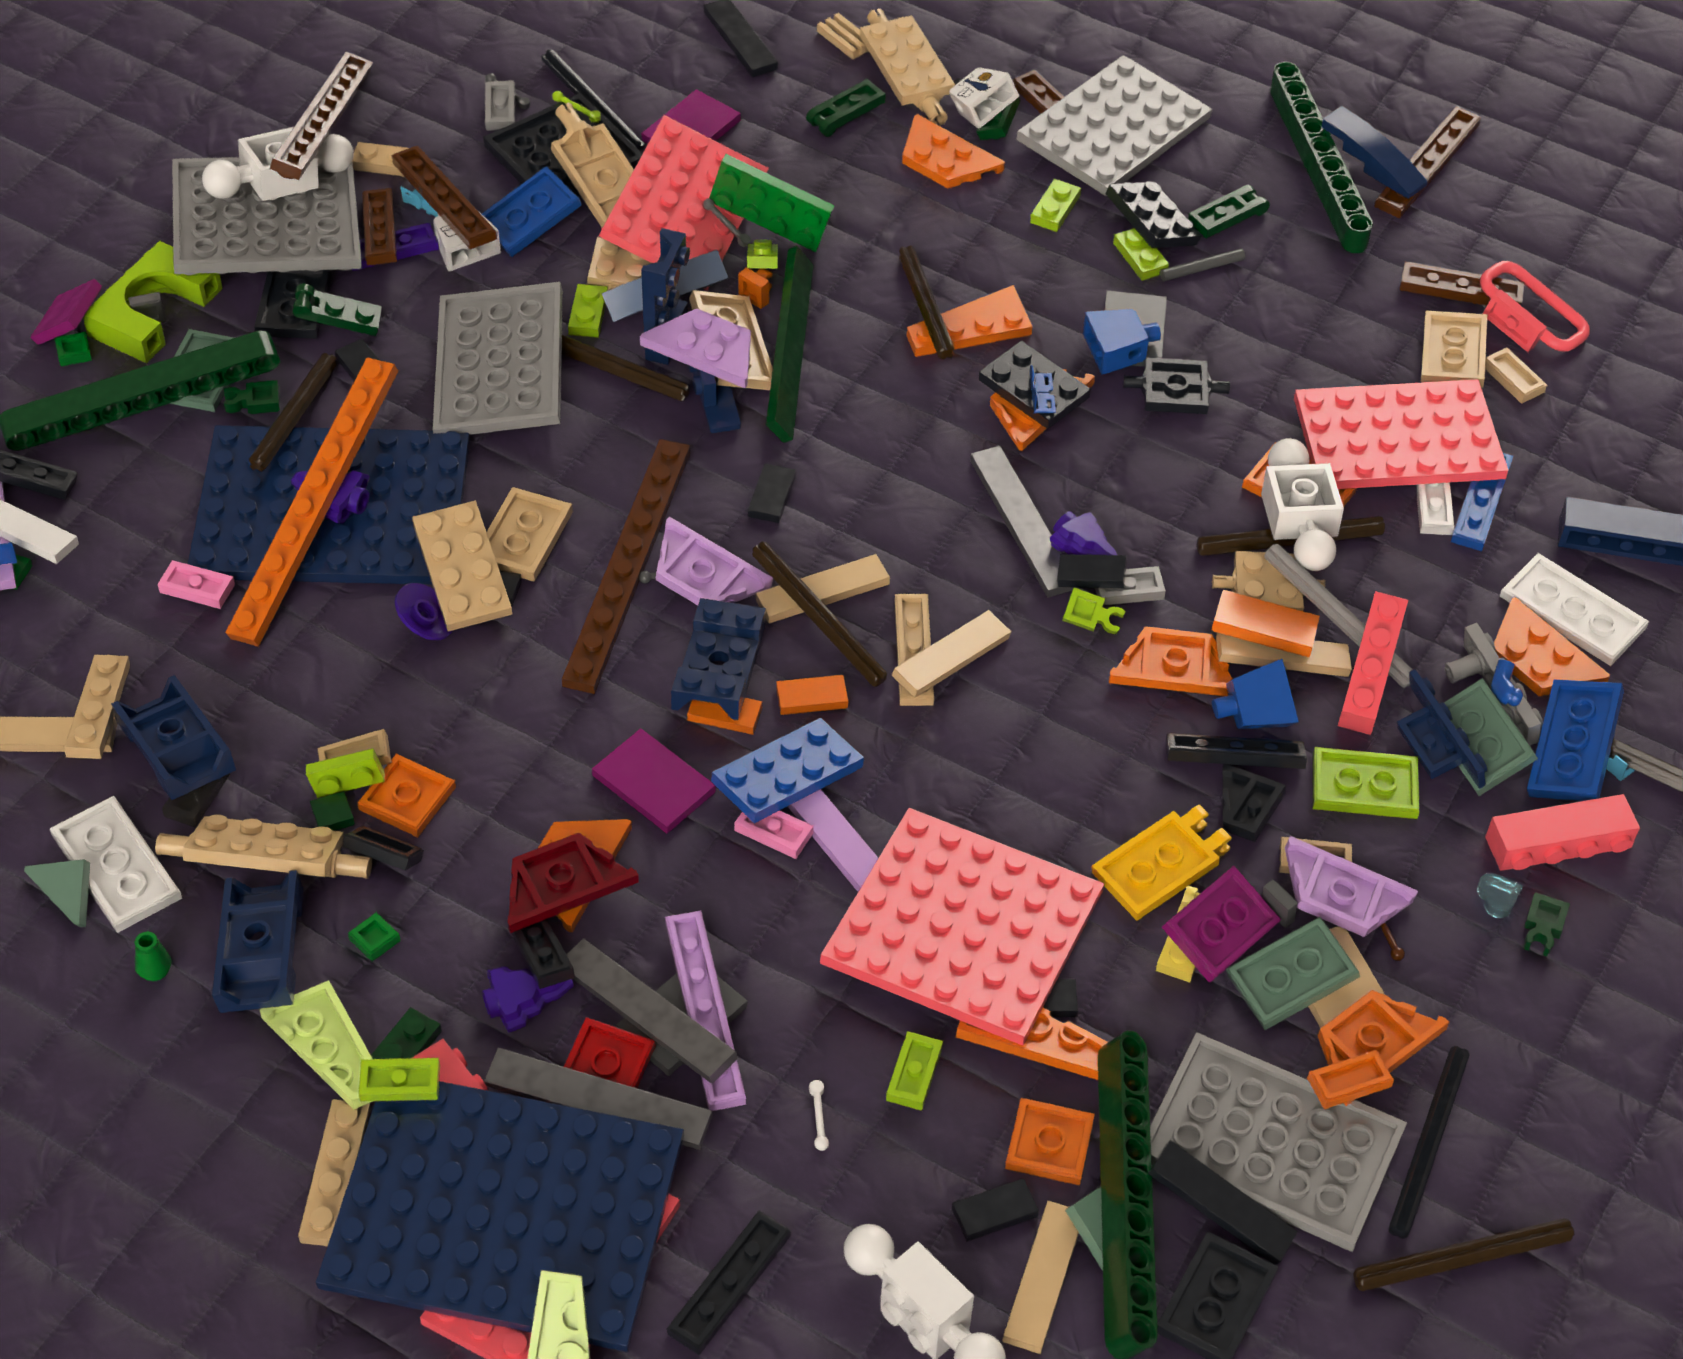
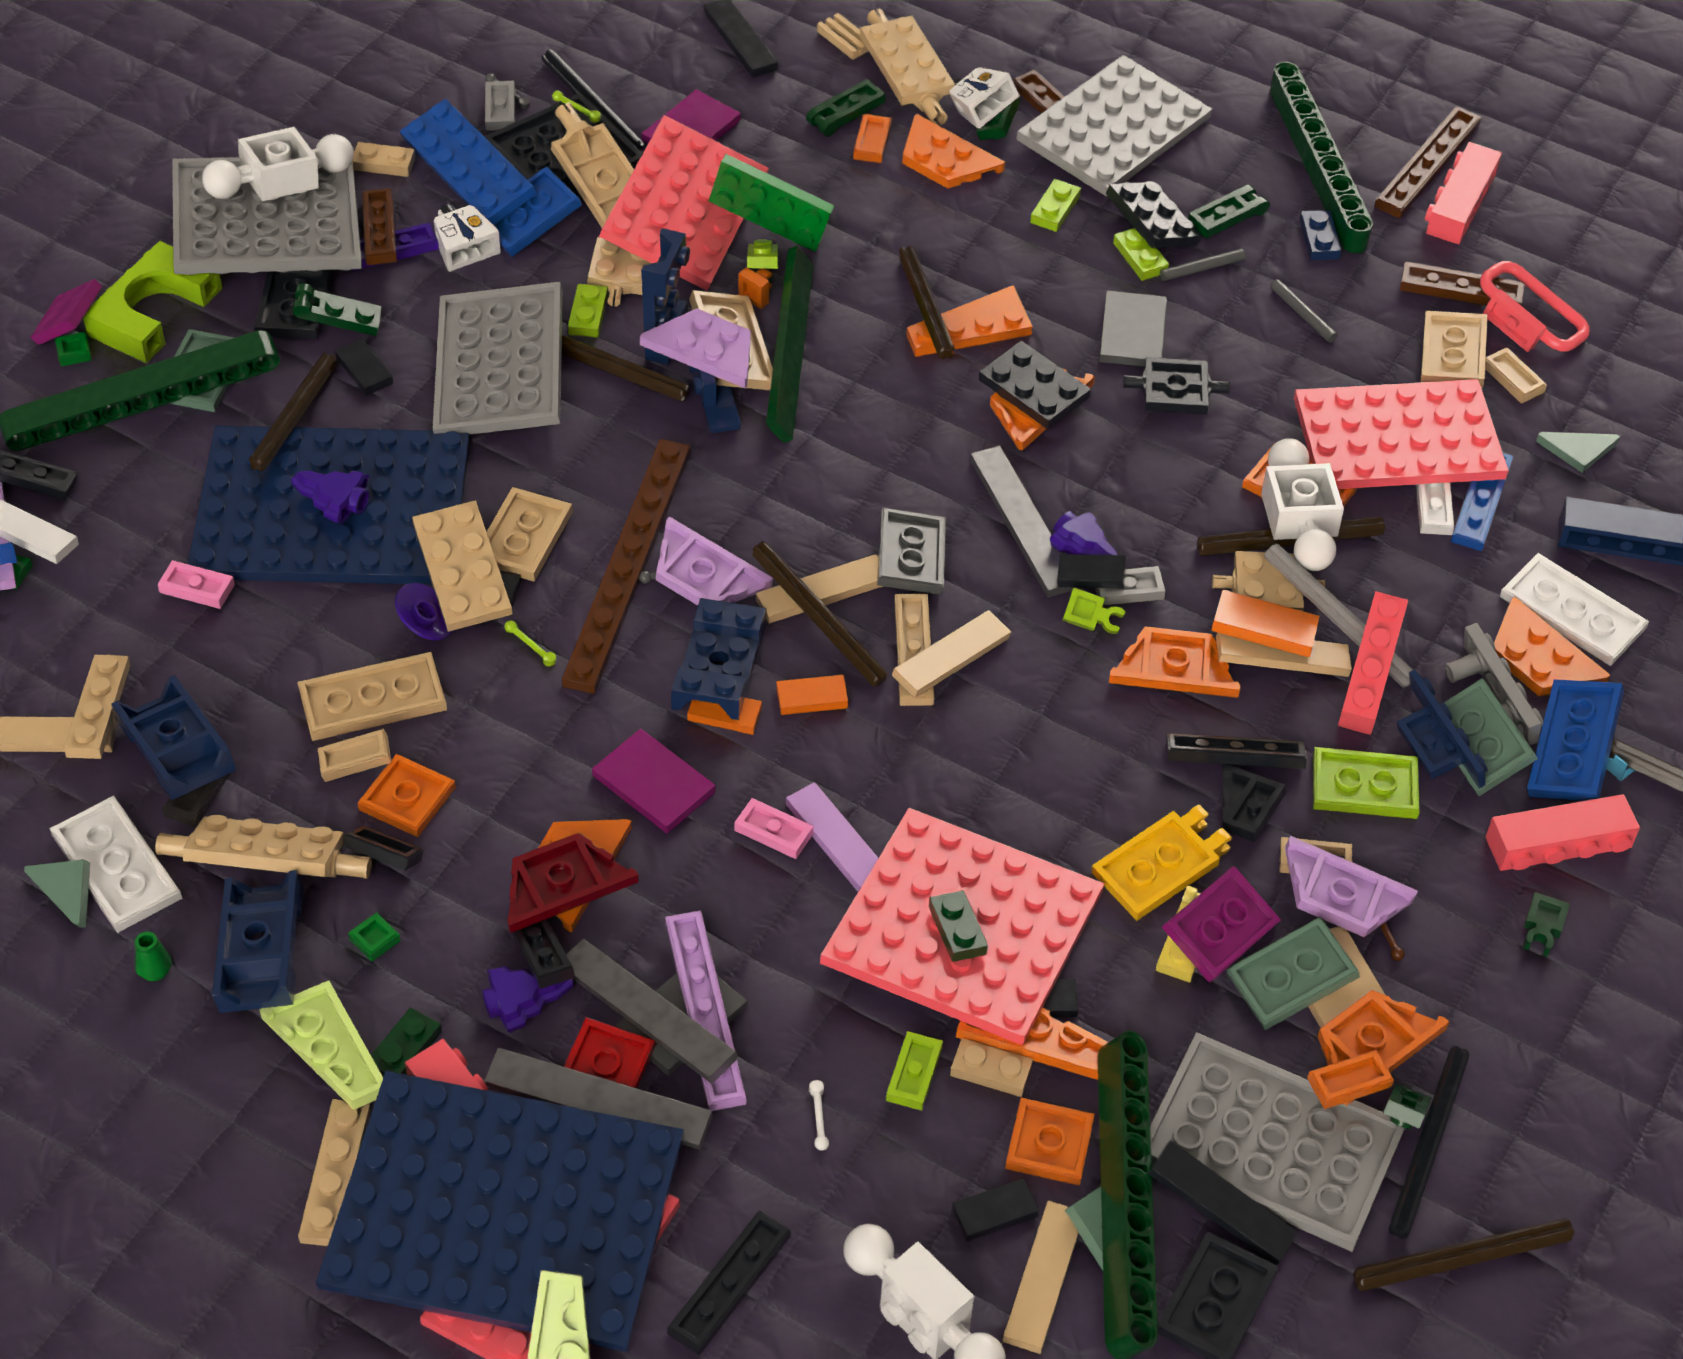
flat silver tile [129,292,166,322] -> none
dark green plate [224,380,280,414] -> none
orange plate [225,358,399,647] -> none
plate [270,52,373,180] -> none
lime plate [306,748,385,798] -> none
dark green tile [310,791,355,831] -> none
lime plate [359,1058,440,1101] -> none
reddish brown tile [391,145,497,250] -> none
medium azure piece [400,186,438,217] -> none
sand blue slope [602,250,729,323] -> none
dark grey hinge [703,199,751,247] -> none
plate [711,718,864,823] -> none
black tile [748,464,796,523] -> none
piece [1030,365,1056,413] -> none
torso [1083,309,1161,374] -> none
blue torso [1212,659,1299,729] -> none
dark grey tile [1262,880,1297,928] -> none
dark blue slope [1322,106,1428,199] -> none
clear light blue tile [1476,873,1523,918] -> none
blue arm [1491,660,1523,707] -> none
none -> tan tile [297,652,447,741]
none -> blue plate [399,98,537,225]
none -> lime hinge [504,620,556,667]
none -> orange tile [853,114,891,163]
none -> tile [877,508,946,595]
none -> plate [928,890,988,962]
none -> tan plate [950,1038,1033,1097]
none -> dark grey bar [1271,279,1338,343]
none -> dark blue plate [1300,210,1341,260]
none -> dark green plate [1383,1083,1431,1129]
none -> brick [1425,142,1502,245]
none -> tile [1536,432,1620,473]

